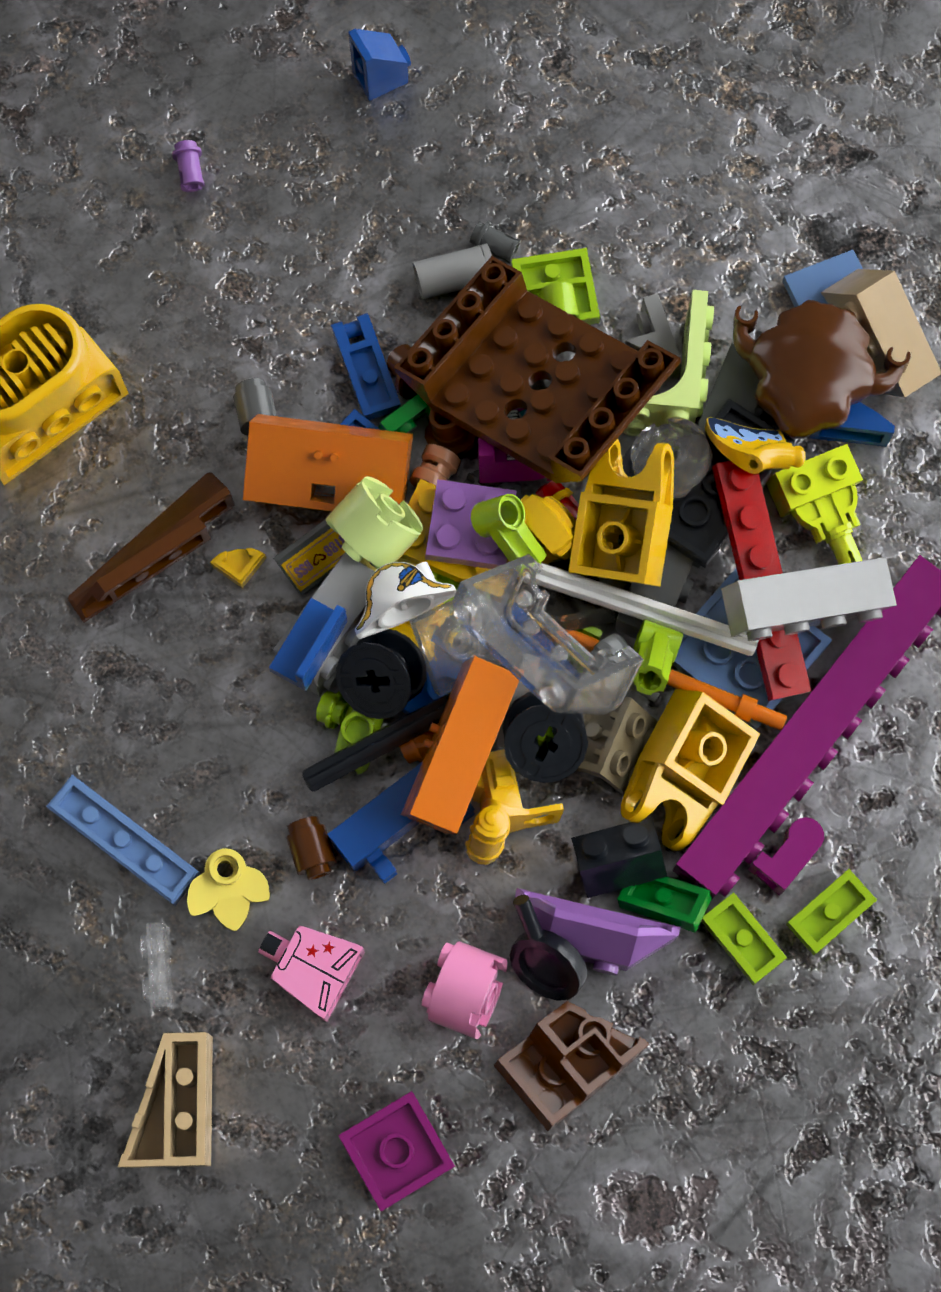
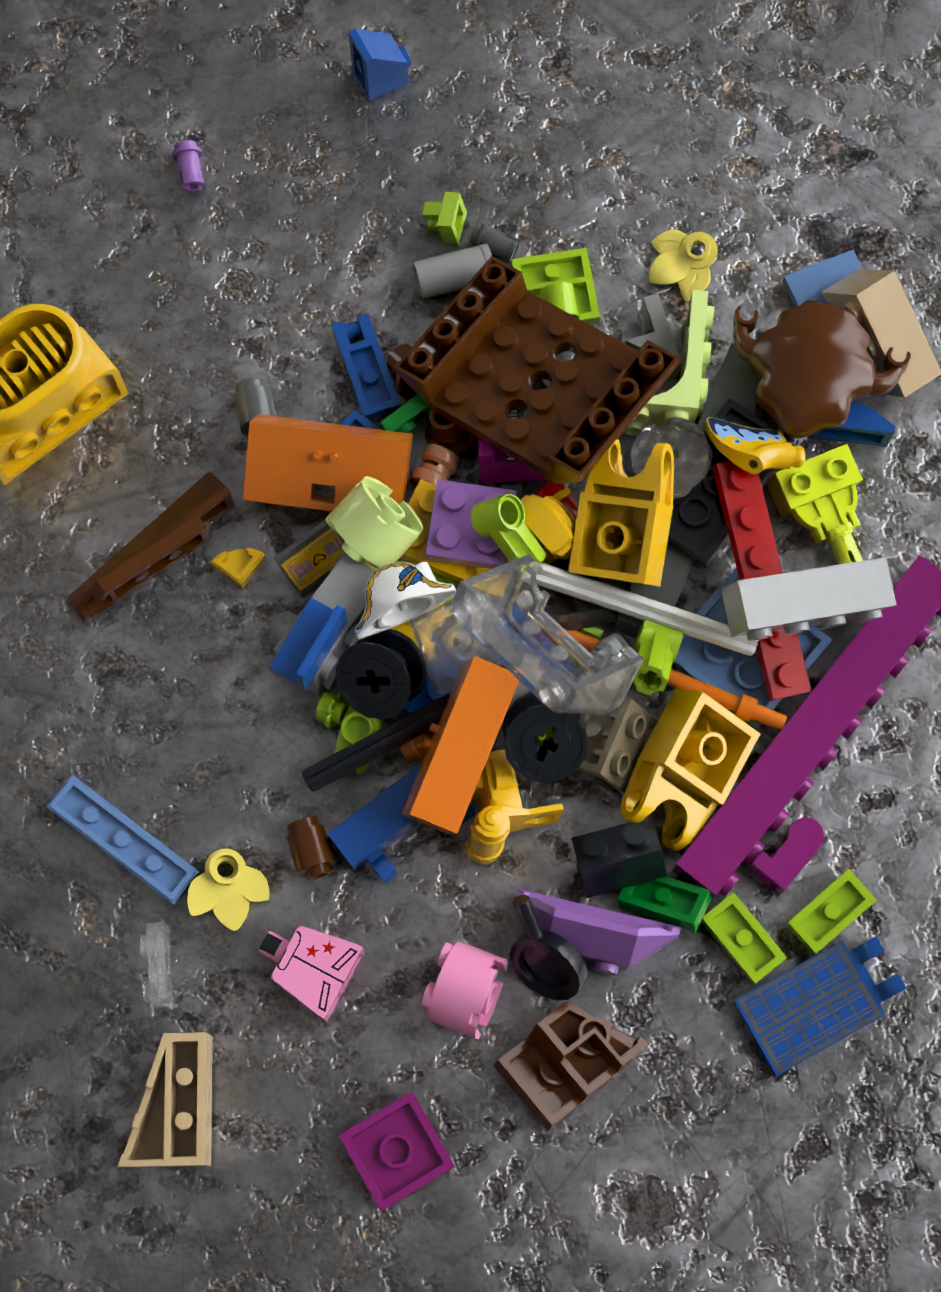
none -> lime tile [422,191,467,245]
none -> light yellow plate [649,230,718,302]
none -> tile [733,936,907,1076]

